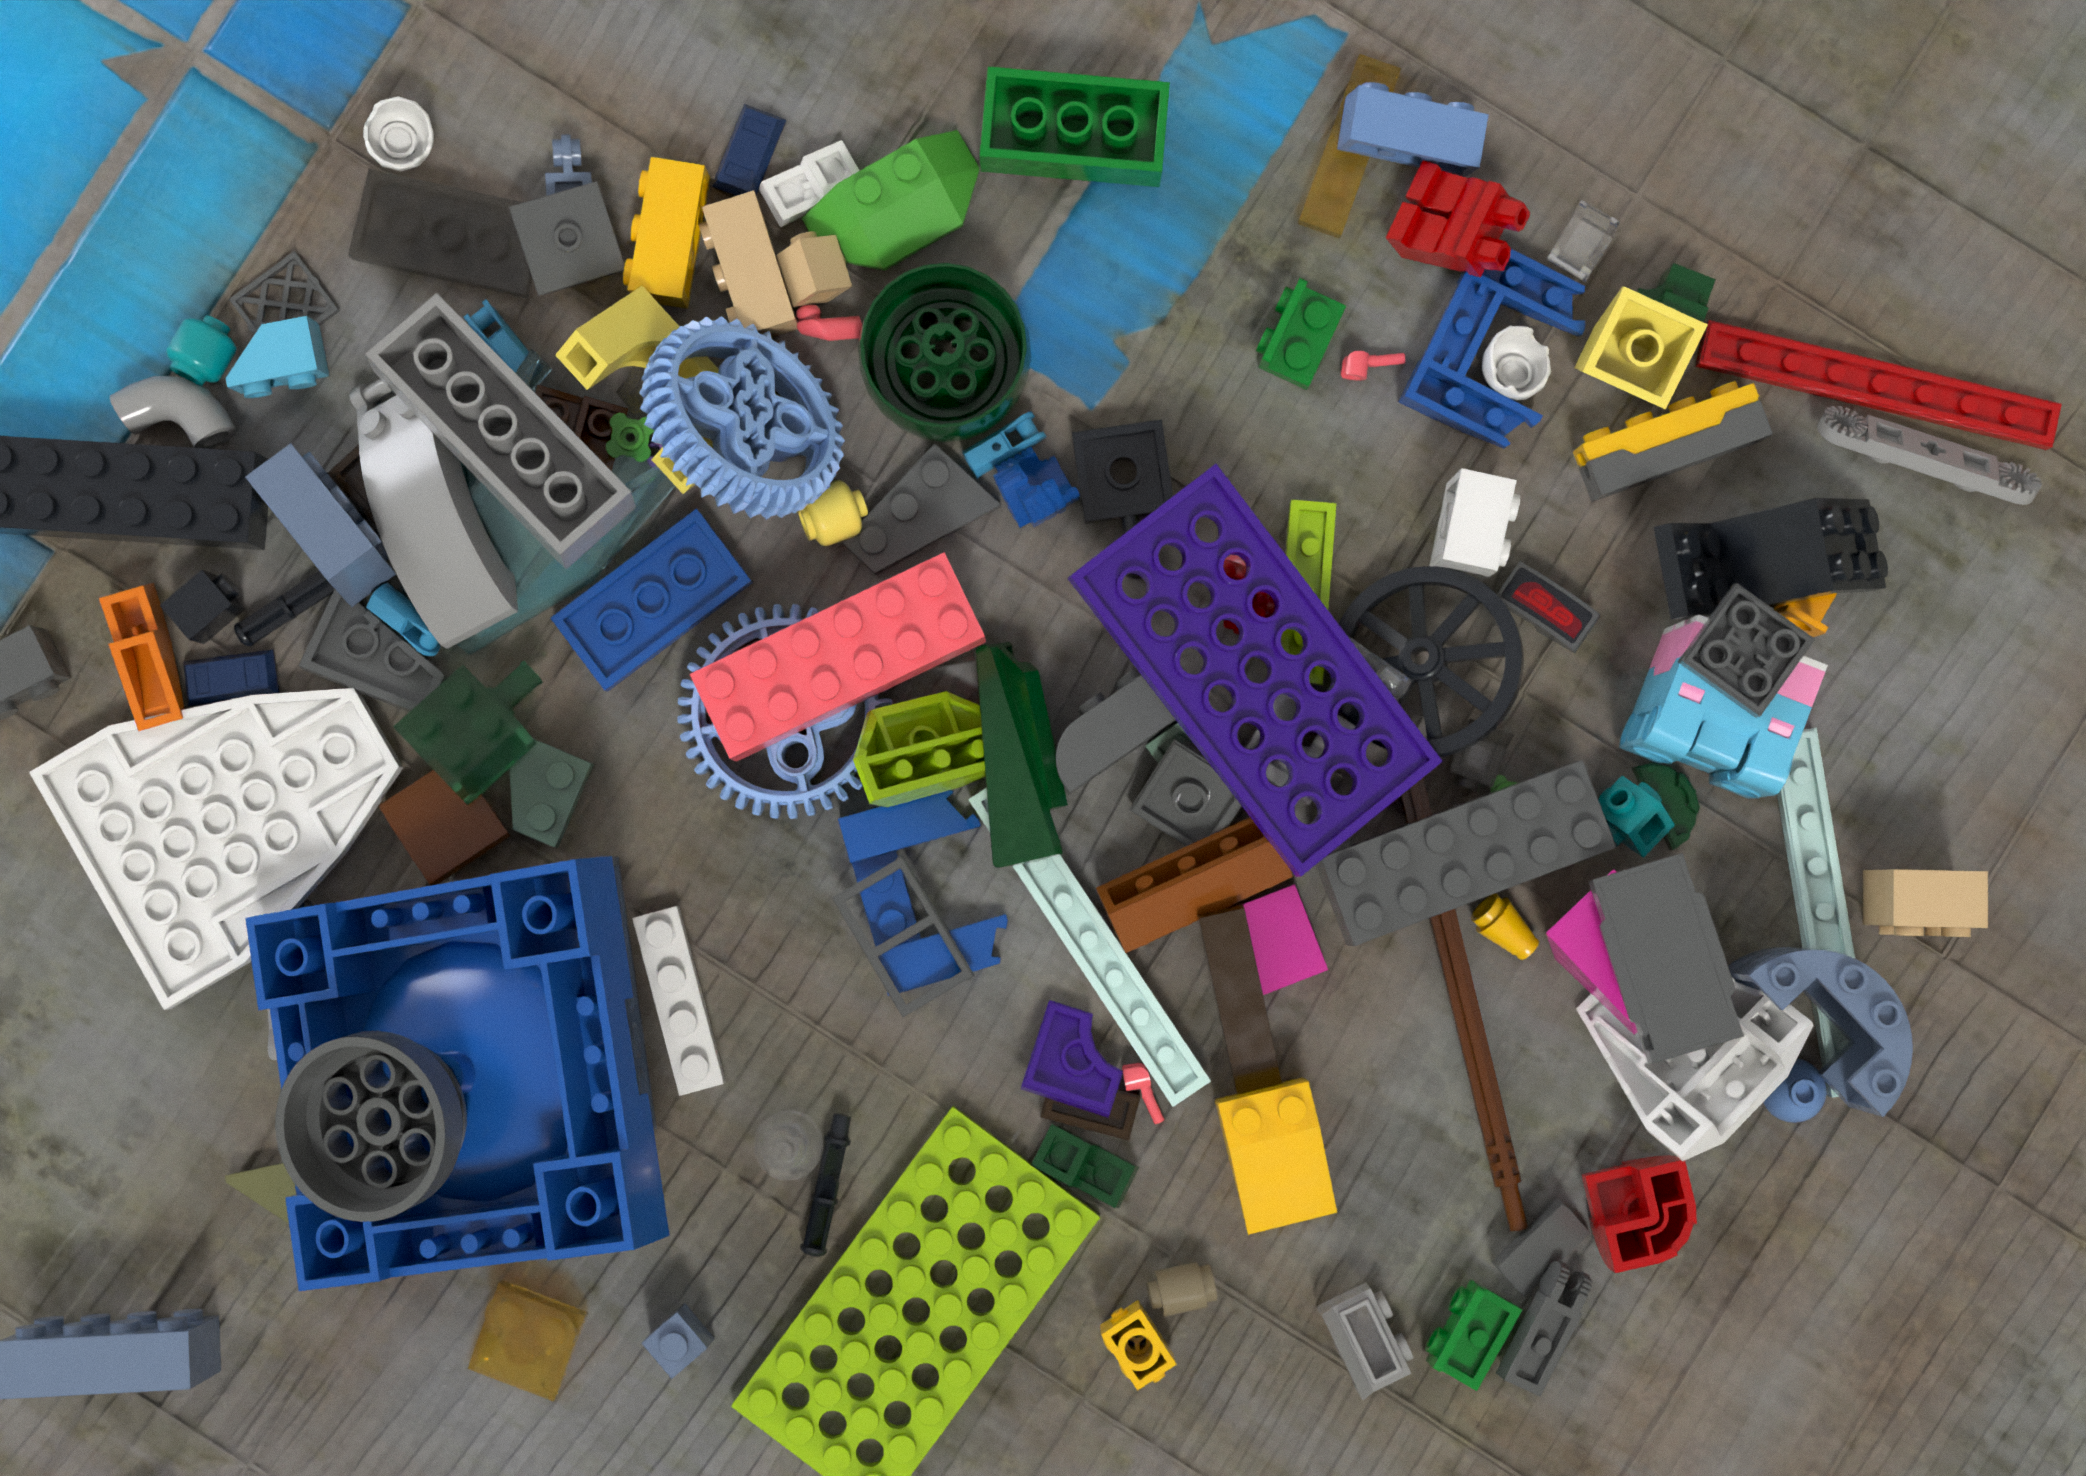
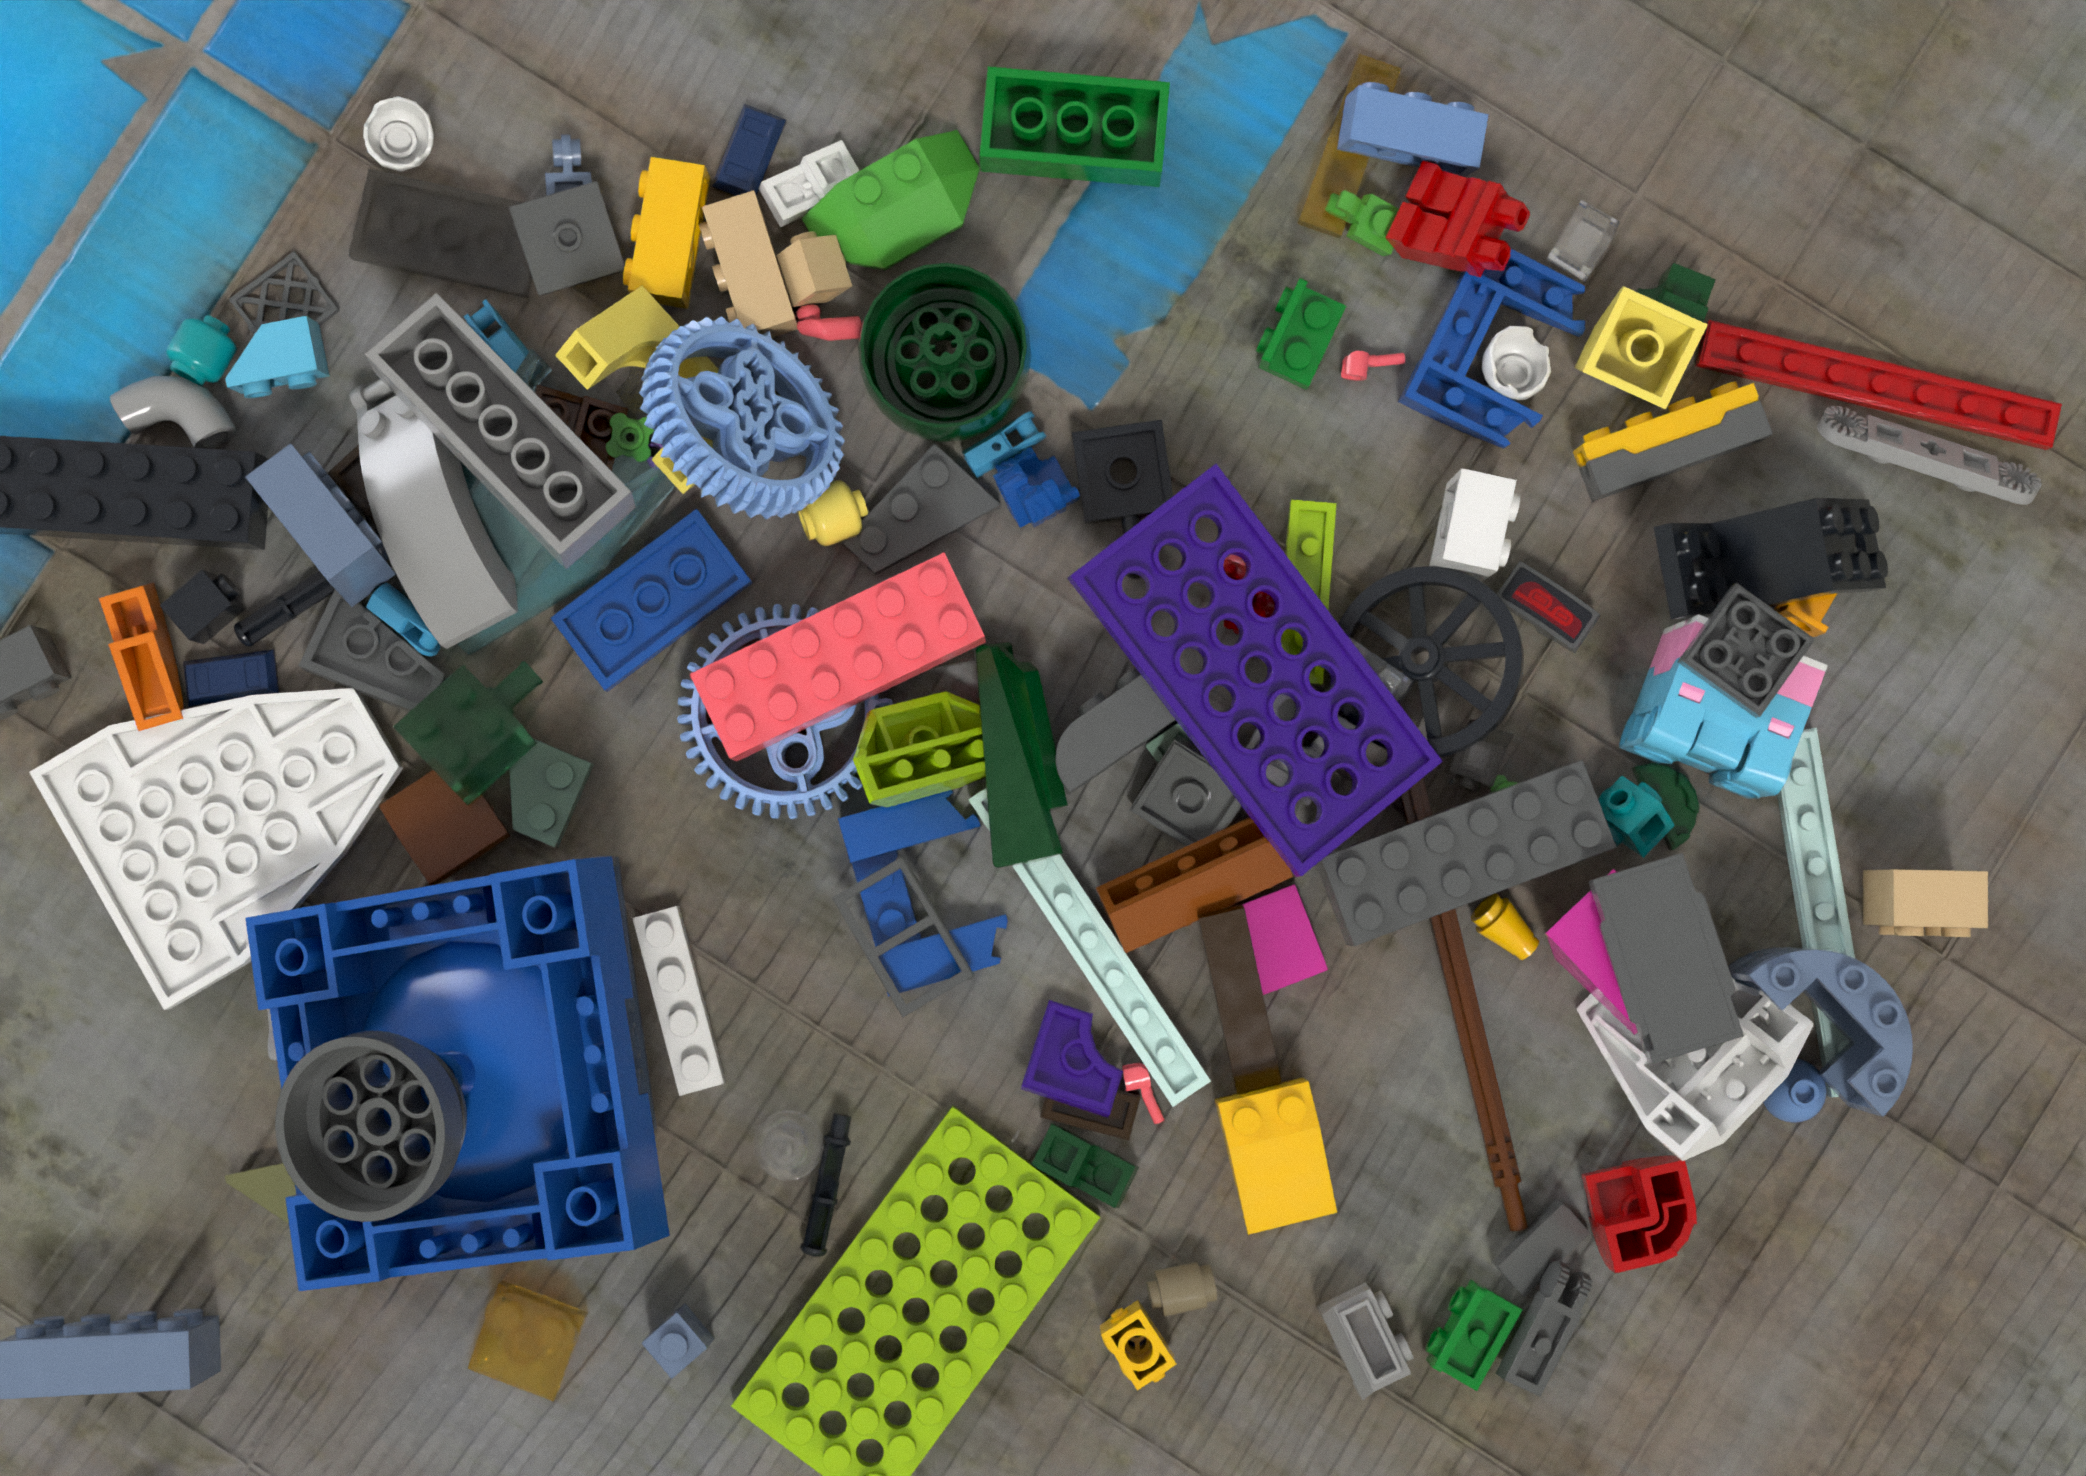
none -> bright green plate [1325,190,1399,256]

